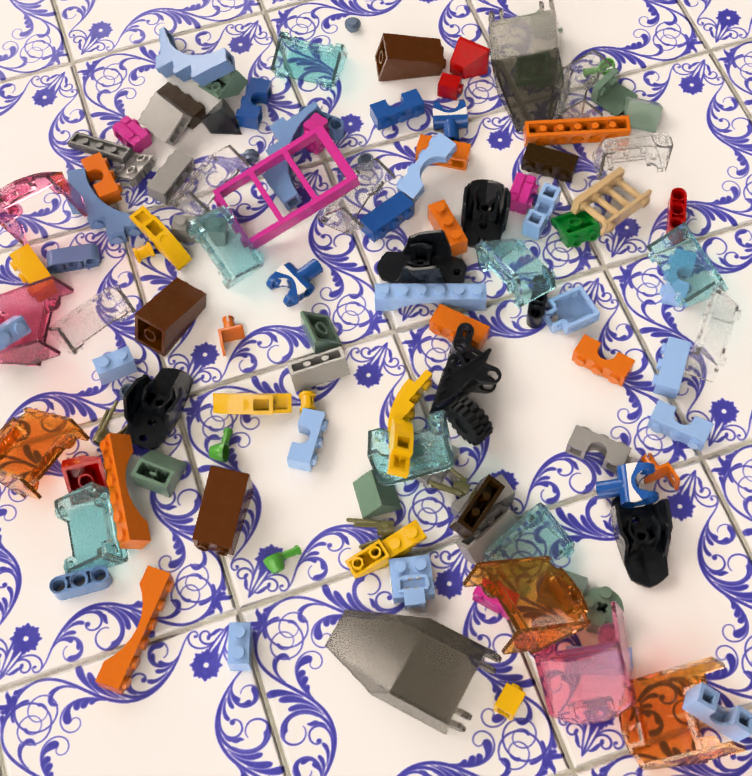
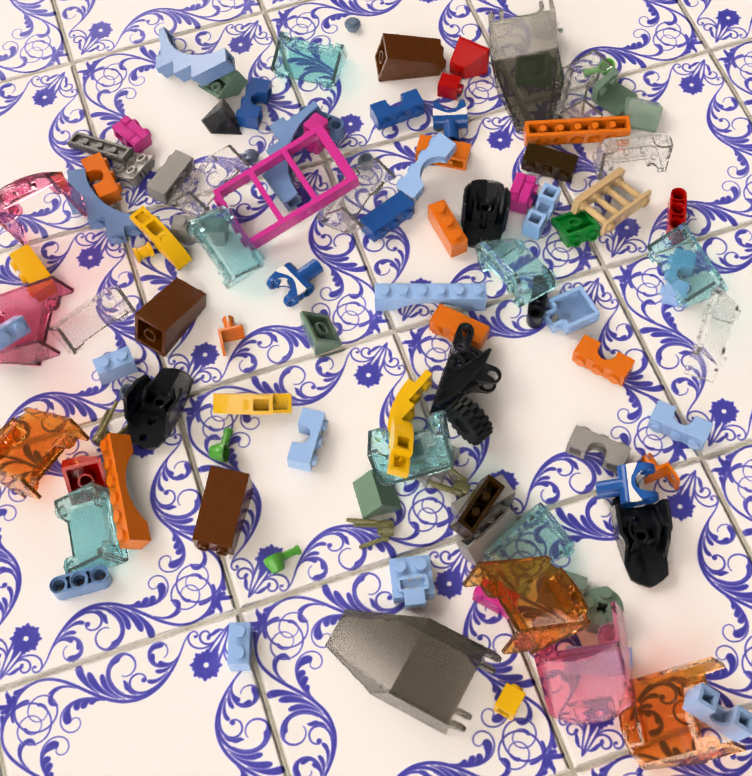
medium blue beam [46,243,100,274] -> none
orange arch [95,566,174,695] -> none
sand green slope [131,450,188,498] -> none
light grey brick [138,92,193,146] -> none
dark brown brick [156,81,206,130] -> none
light grey brick [287,346,350,392] -> none
yellow bush [298,391,316,414] -> none
yellow slope [345,520,427,579] -> none
black piece [377,230,467,283] -> none
light blue brick [651,336,692,399] -> none

